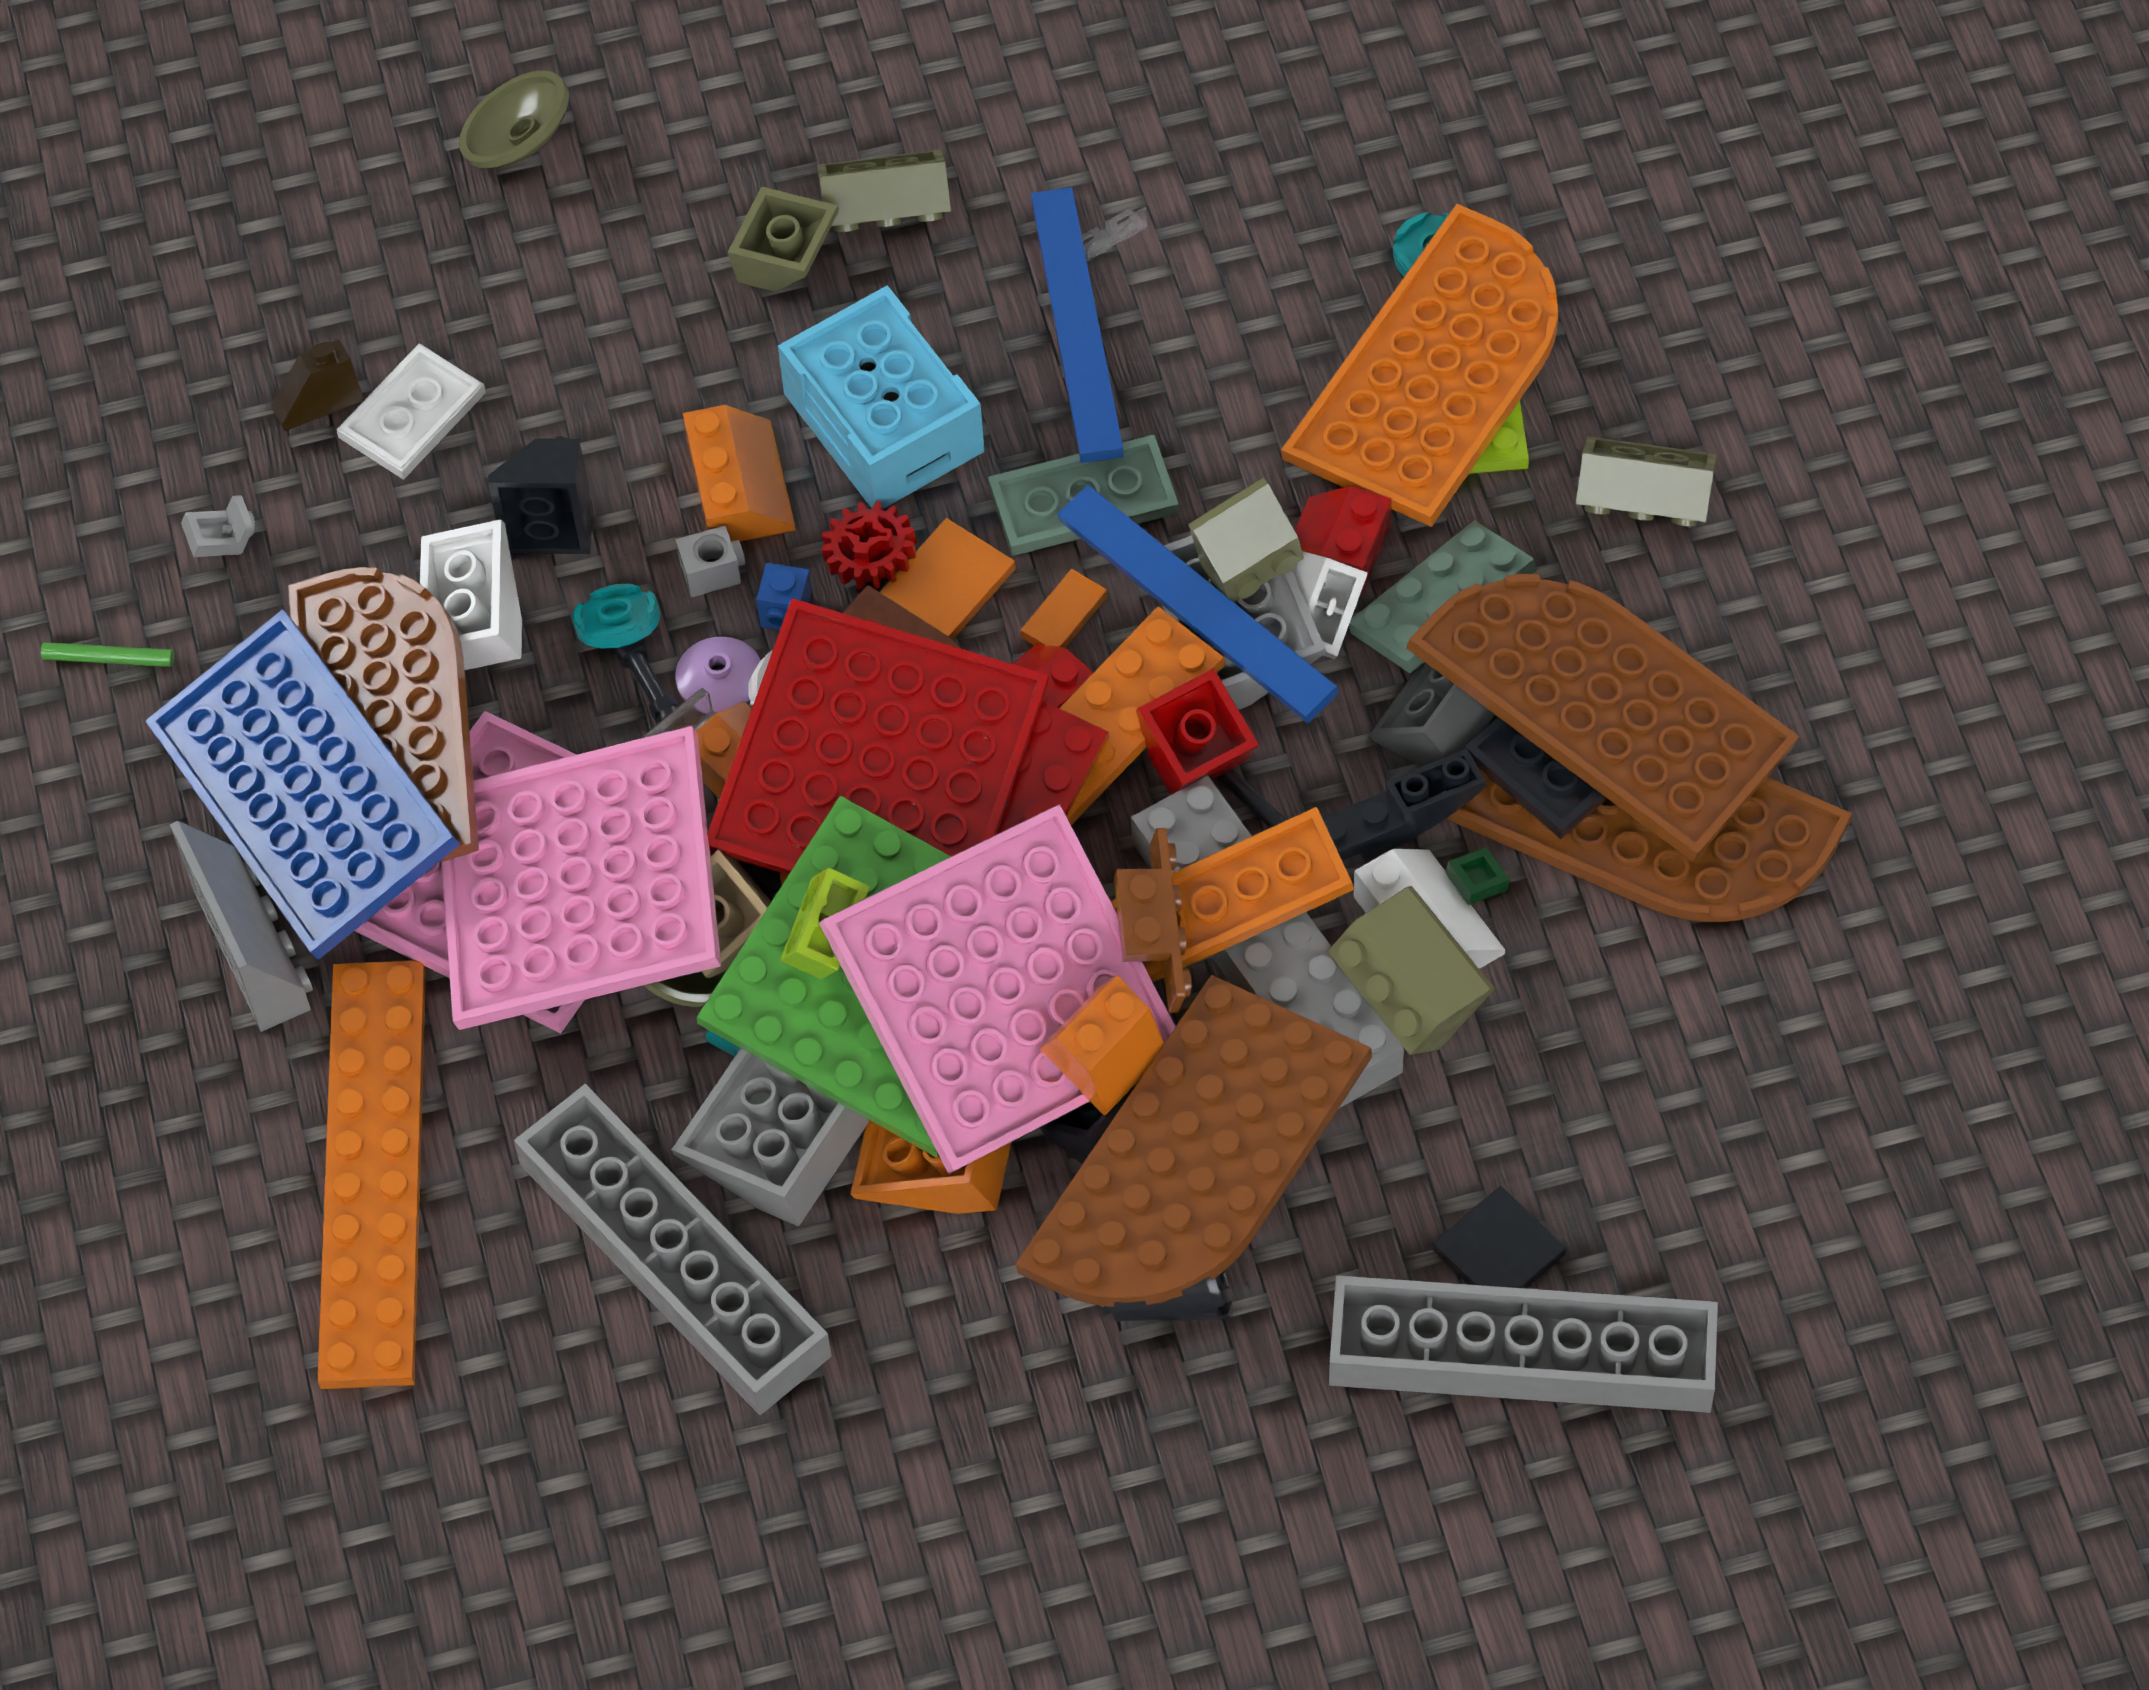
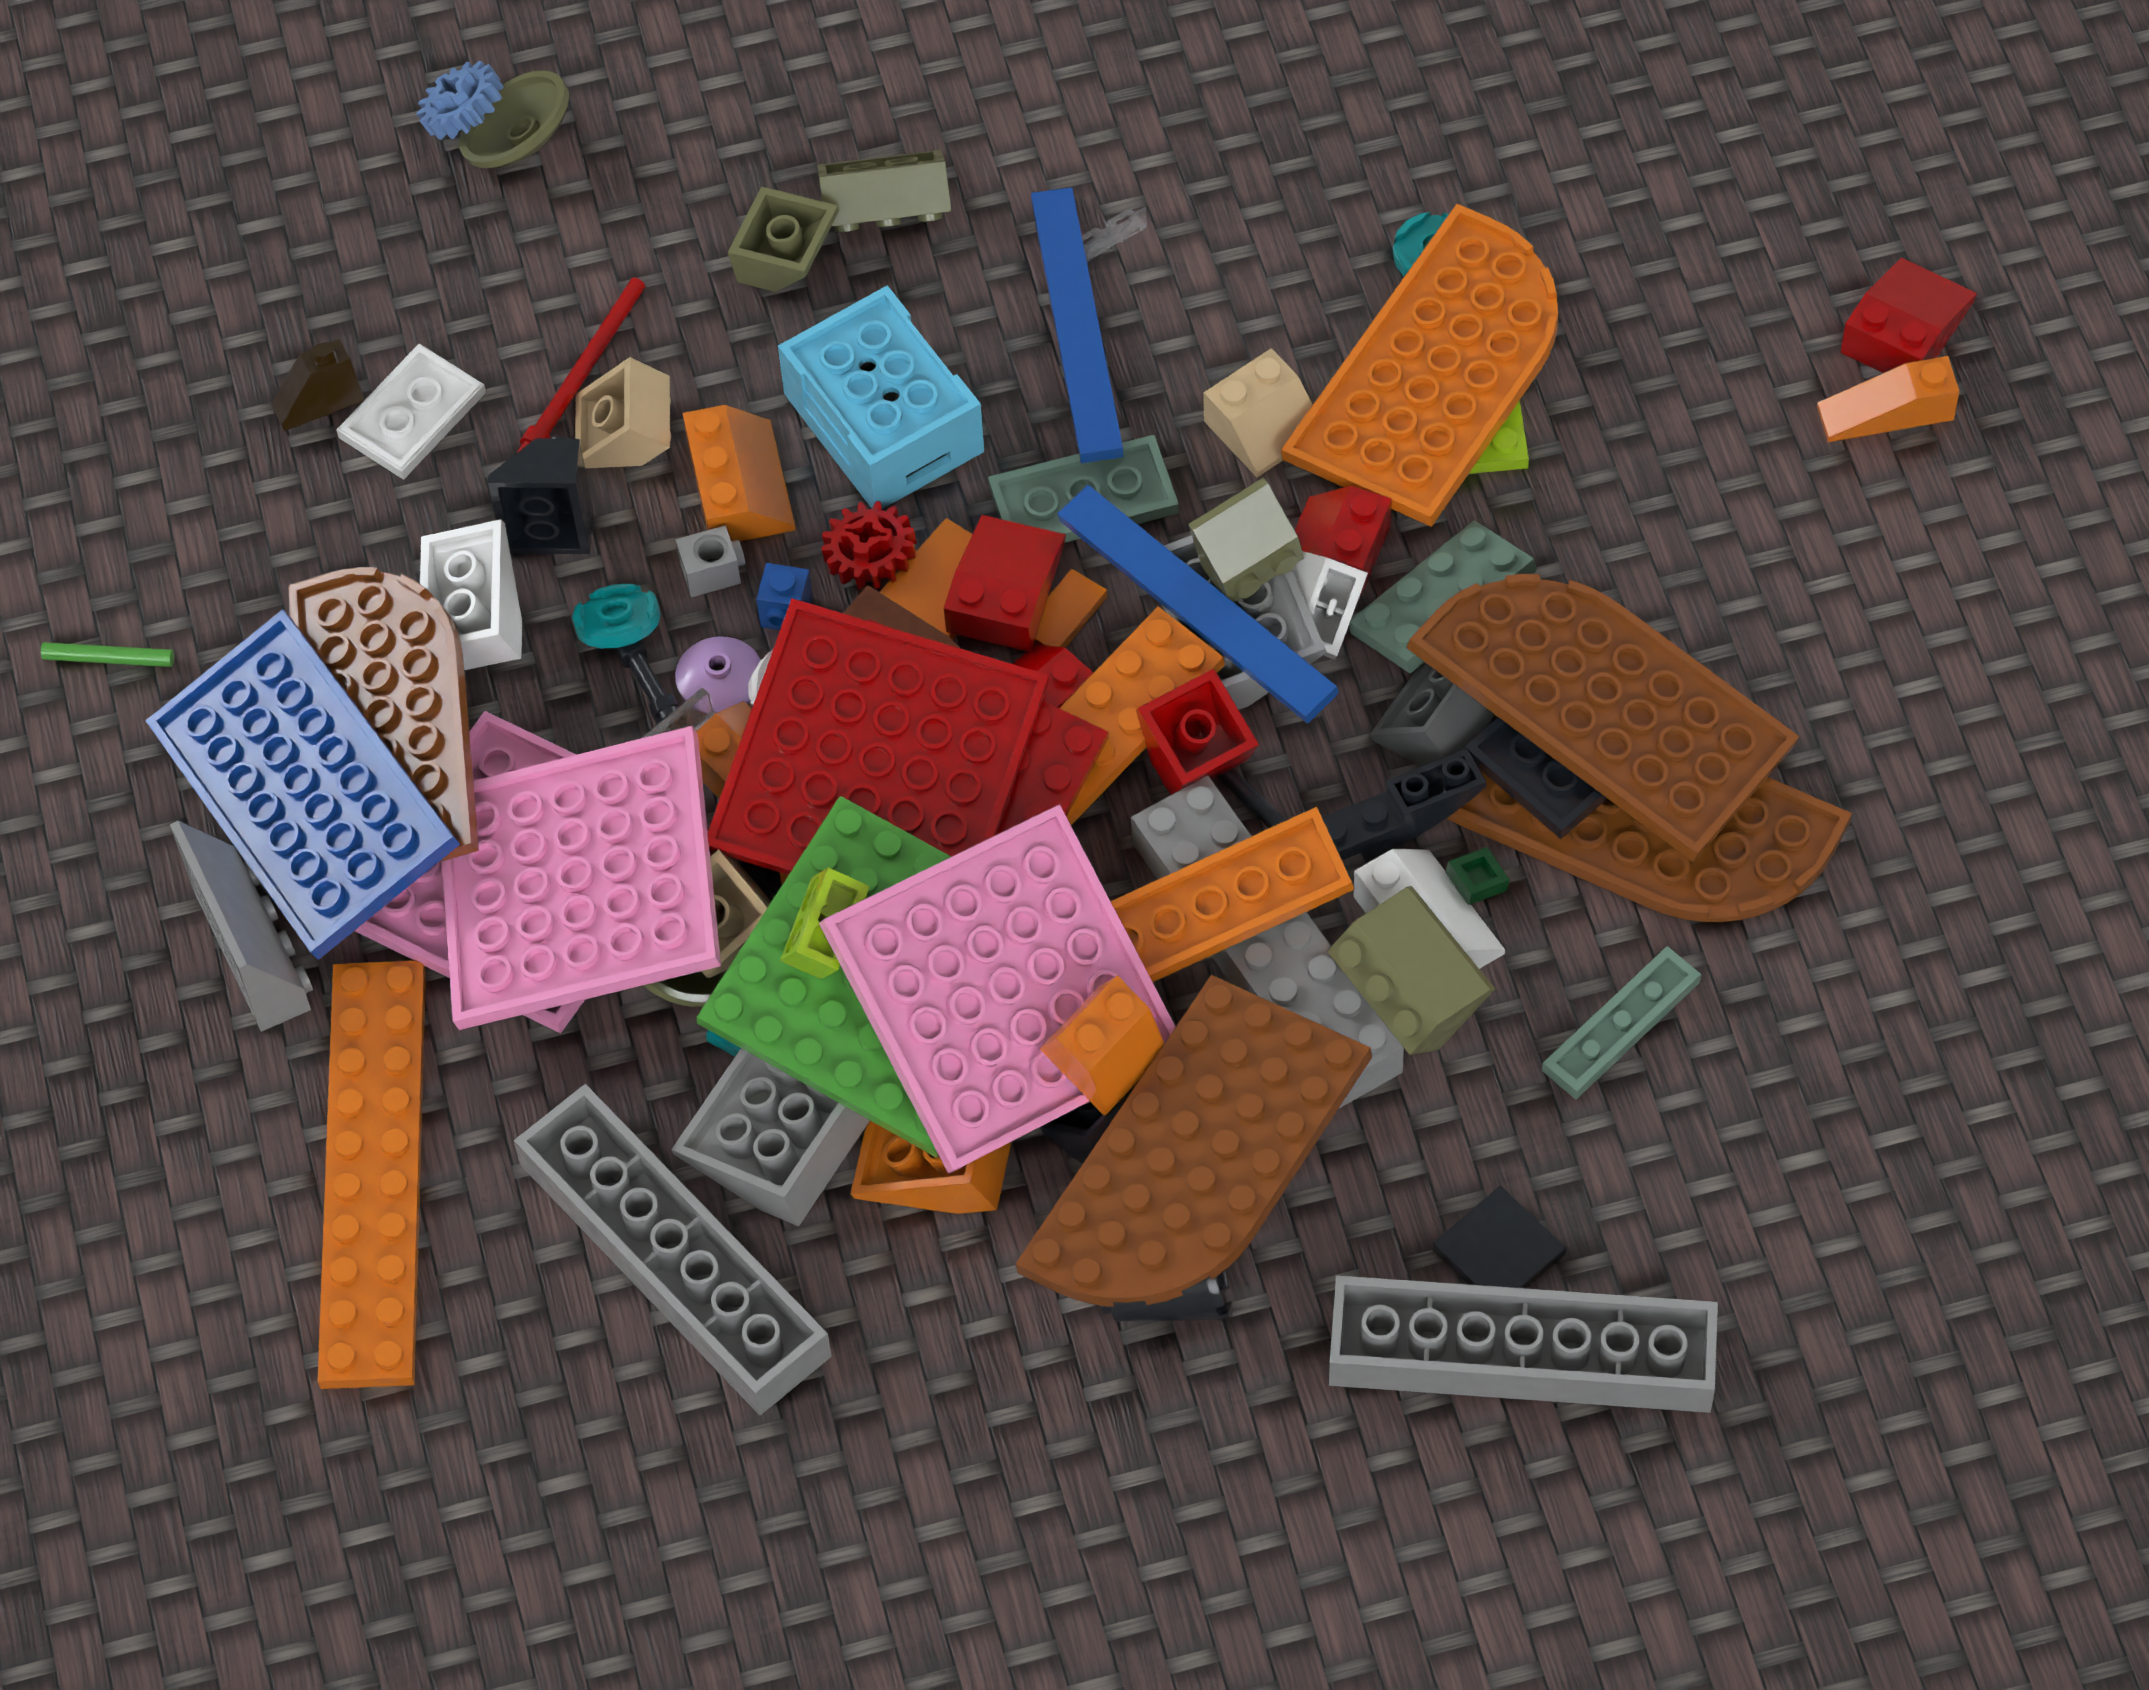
light grey bracket [181,495,255,557] -> none
dark orange bracket [1114,828,1191,1013] -> none
slope [1576,436,1717,526] -> none
none -> medium blue gear [416,61,504,140]
none -> red bar [517,277,646,452]
none -> tan slope [575,357,671,468]
none -> red slope [943,515,1066,652]
none -> tan slope [1203,348,1313,478]
none -> sand green plate [1542,946,1701,1100]
none -> orange slope [1817,356,1960,442]
none -> red slope [1840,257,1977,373]

